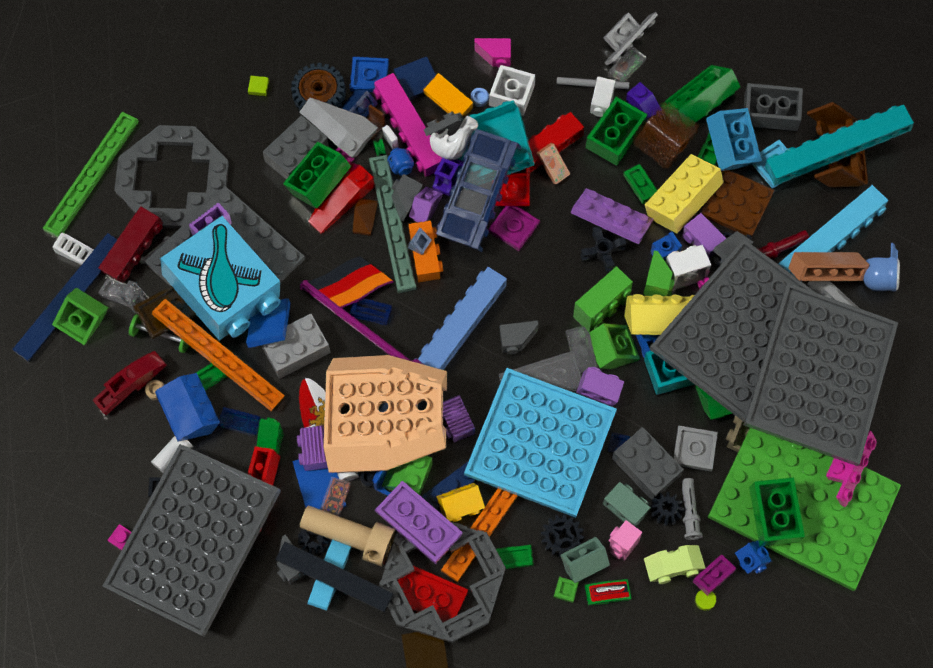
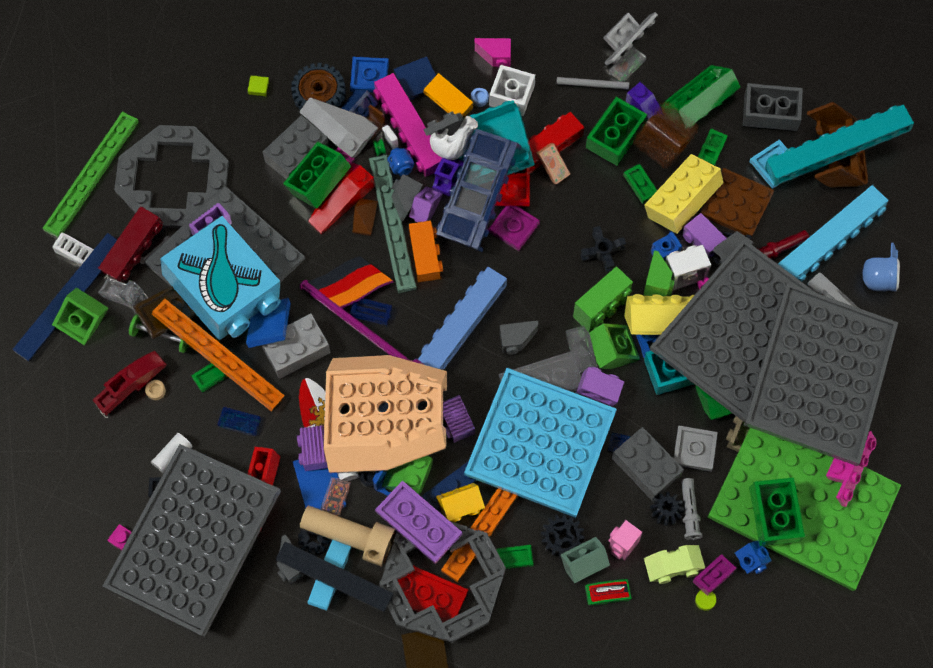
blue slope [155,373,220,442] -> none
green slope [257,418,284,454] -> none
sand blue slope [408,228,432,255] -> none
bright green tile [554,577,579,603] -> none
medium lavender plate [571,188,653,244] -> none
white slope [590,77,615,117] -> none
sand green brick [603,482,650,527] -> none
dark azure slope [706,108,762,171] -> none
nougat brick [788,252,869,281] -> none

